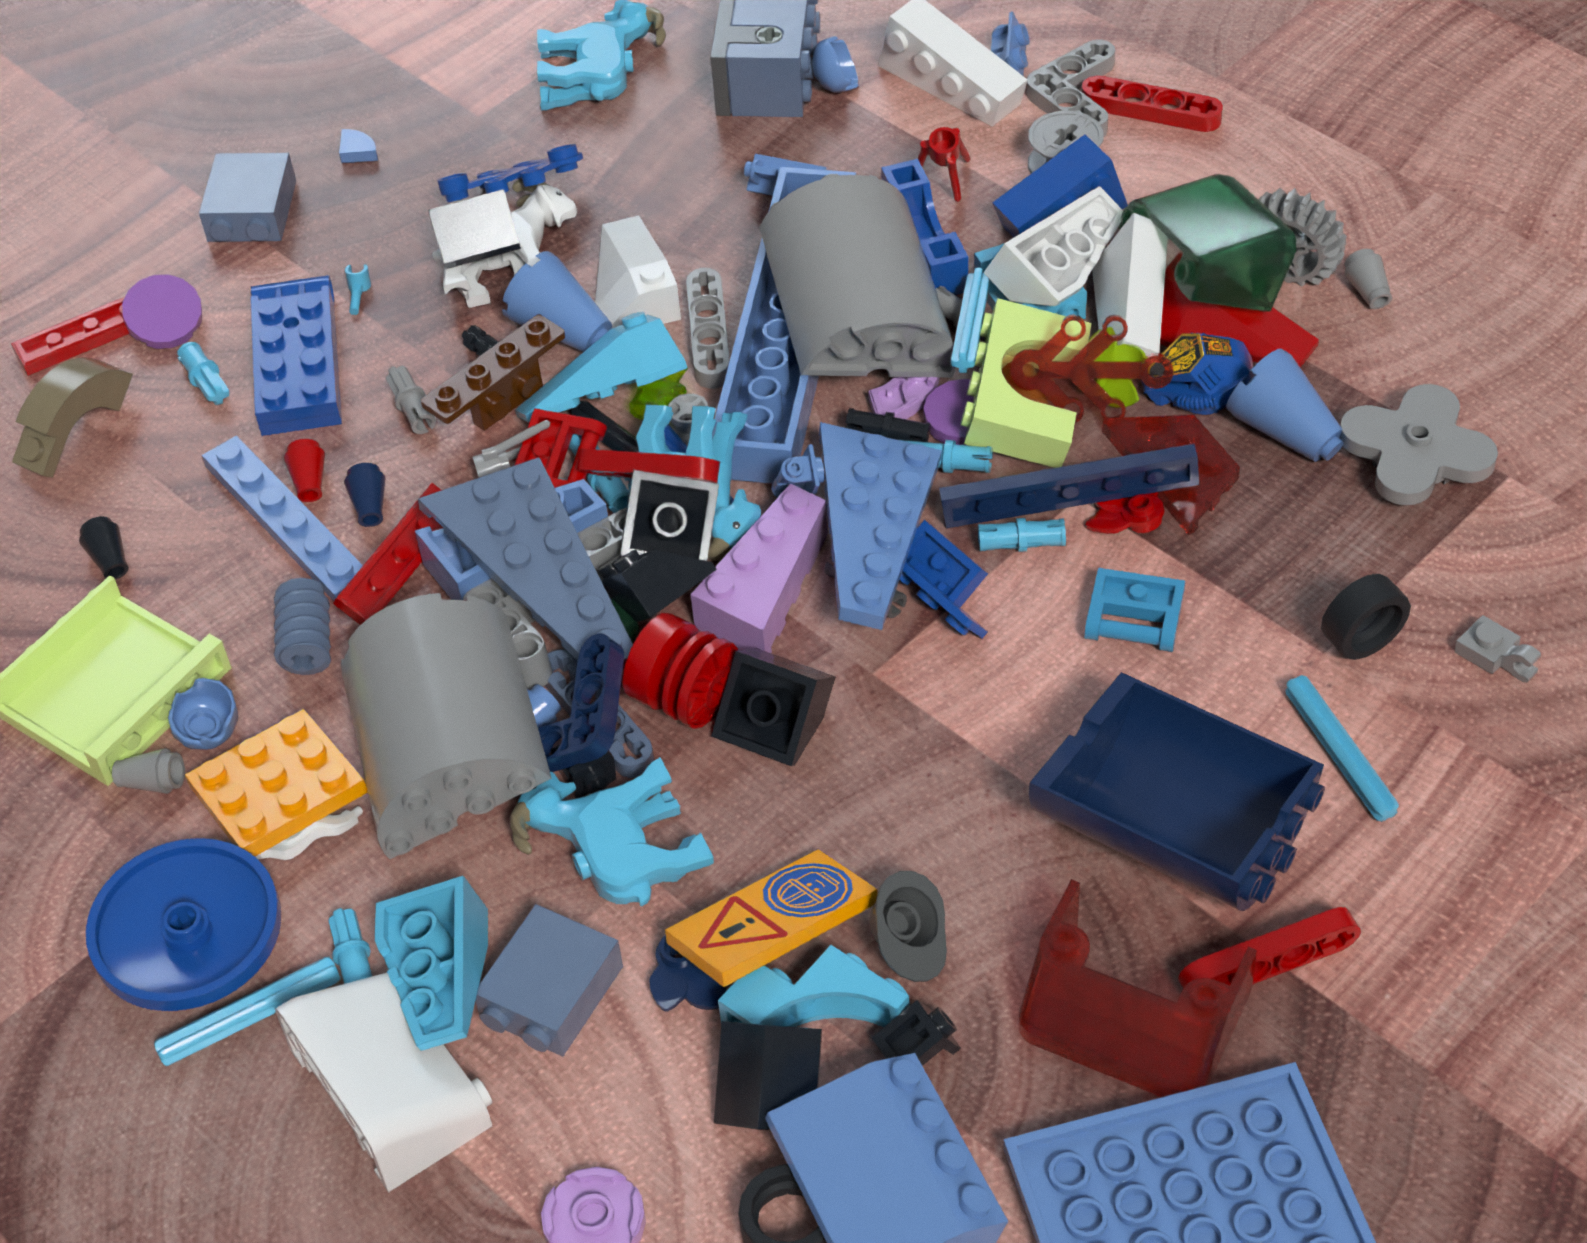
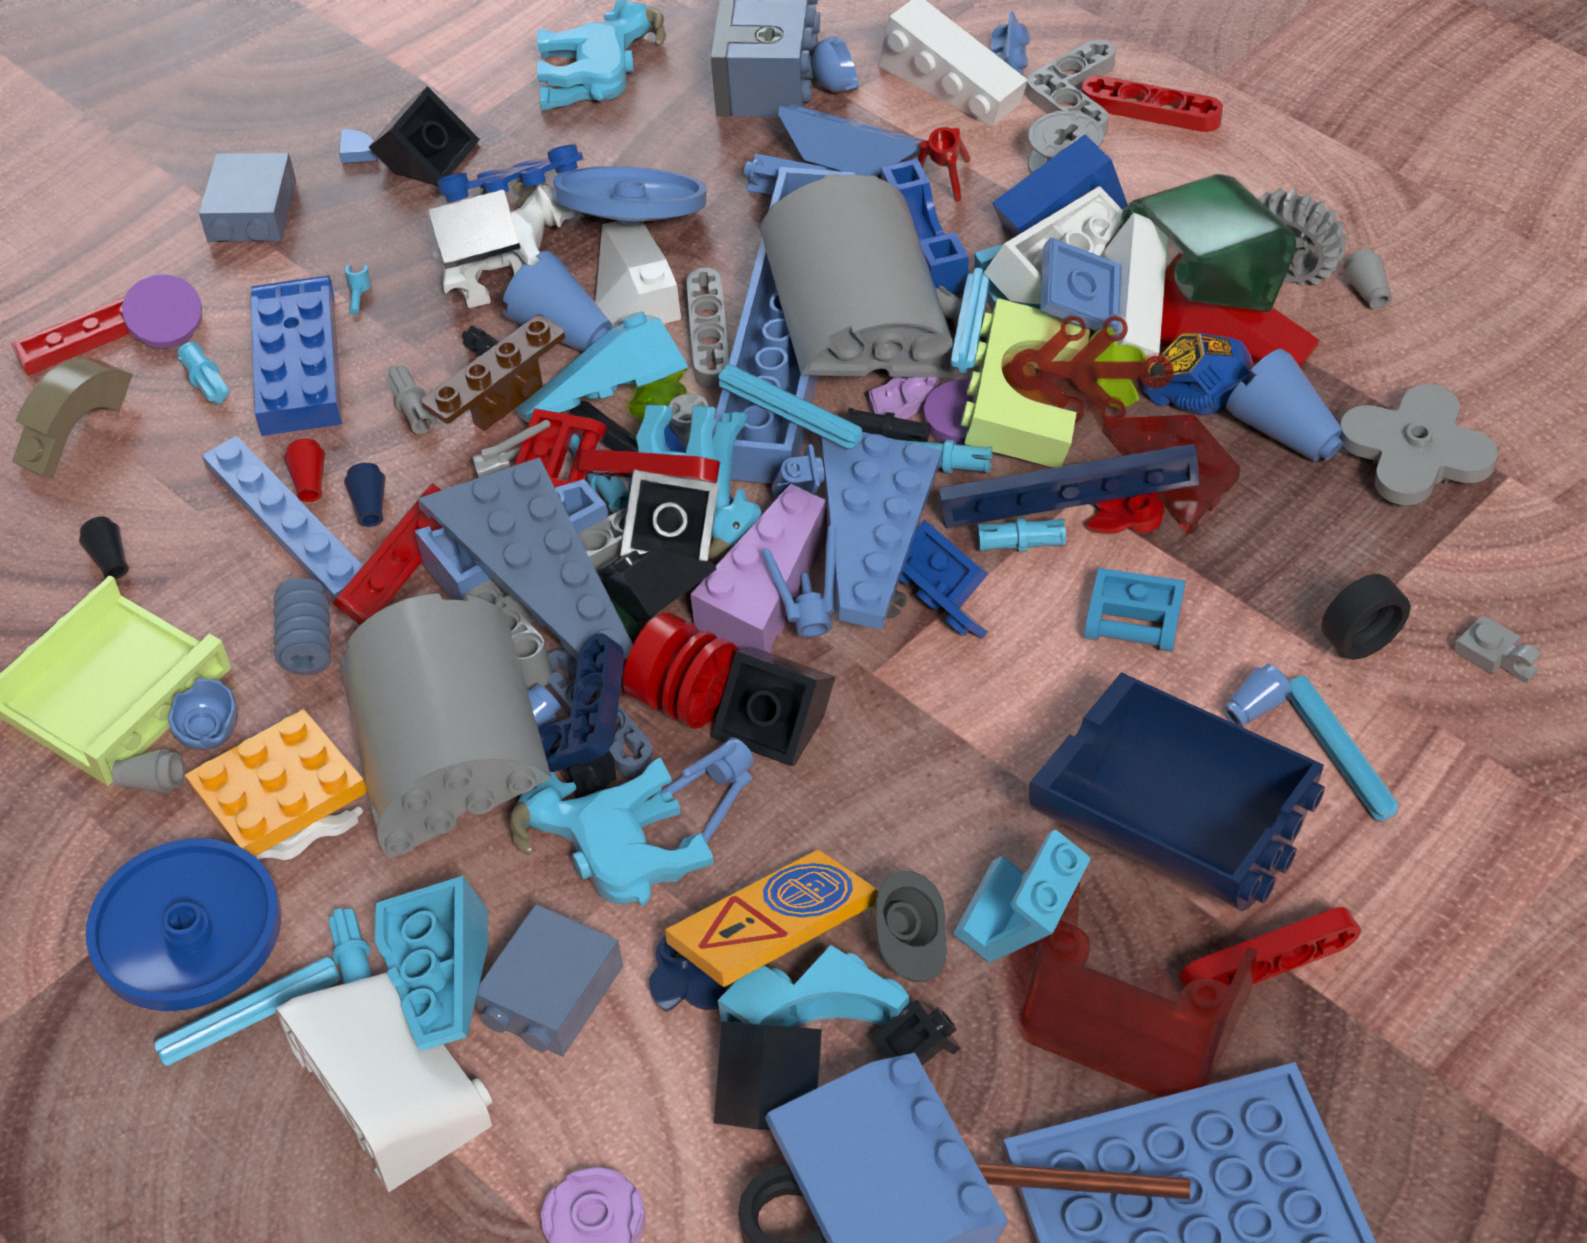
none -> black slope [368,86,480,187]
none -> medium blue dish [553,166,707,225]
none -> medium blue plant [653,737,754,843]
none -> medium azure axle [718,365,863,450]
none -> medium blue plant [762,525,836,637]
none -> medium blue wedge [778,104,924,178]
none -> medium azure panel [953,830,1091,963]
none -> copper bar [979,1163,1191,1200]
none -> medium blue plate [1040,238,1121,332]
none -> medium blue cone [1223,664,1291,727]

